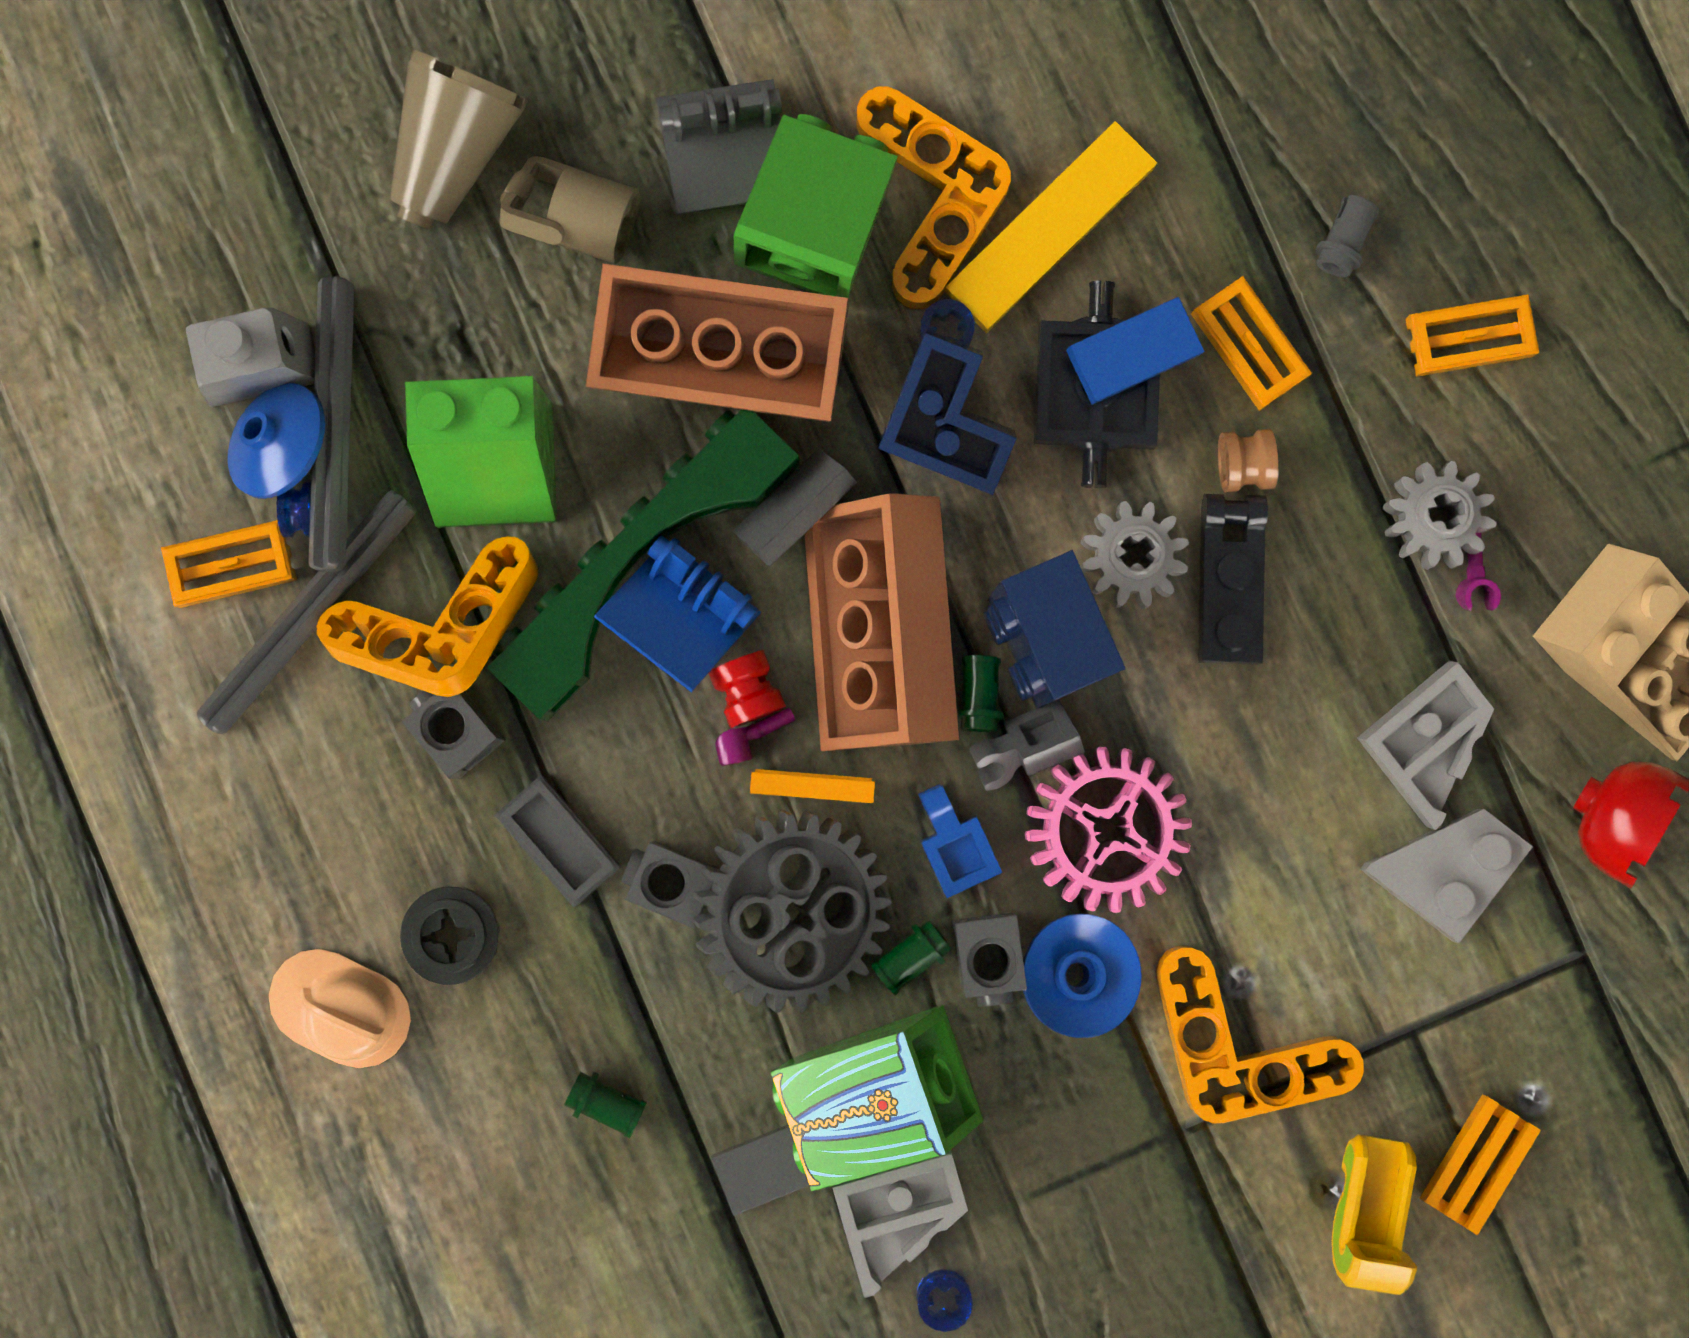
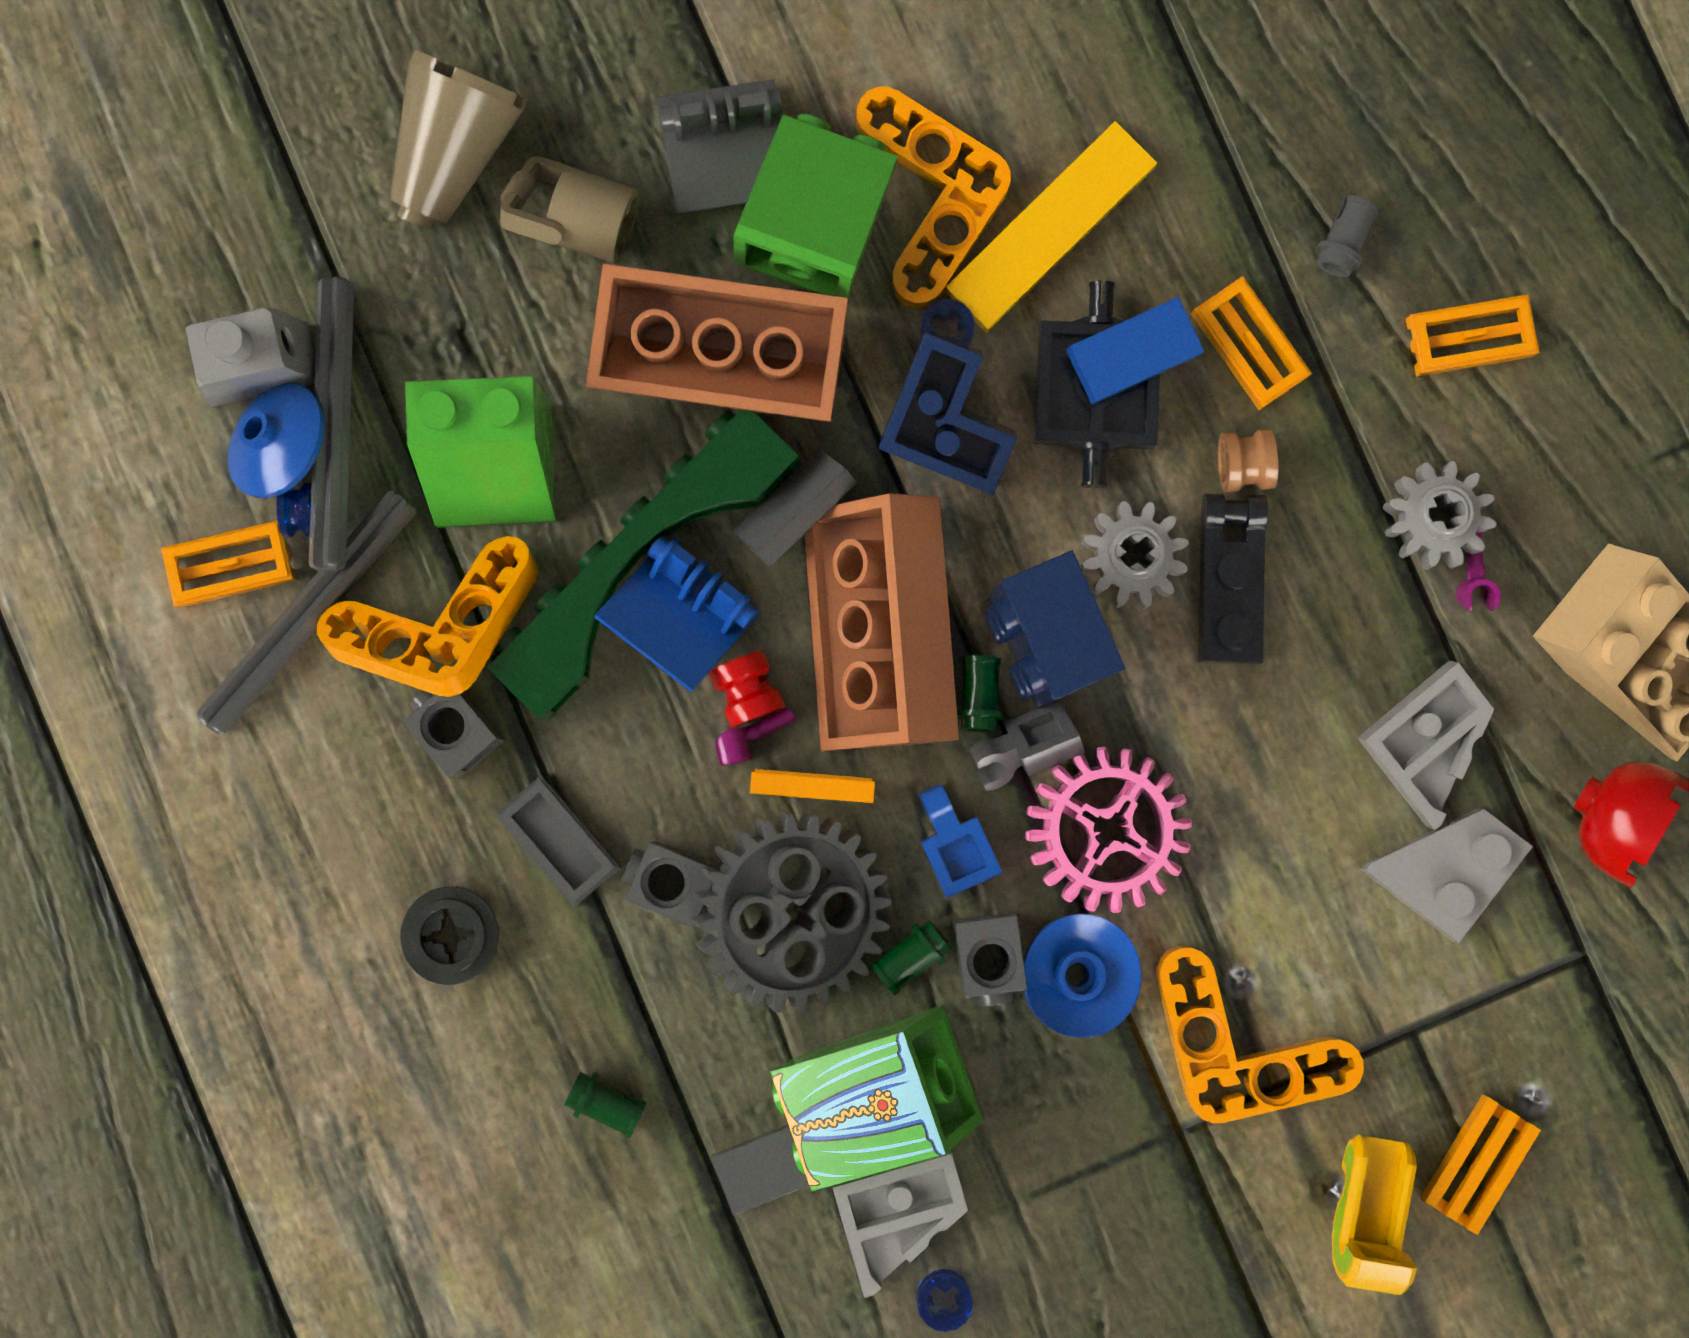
light nougat piece [268,949,411,1068] -> none

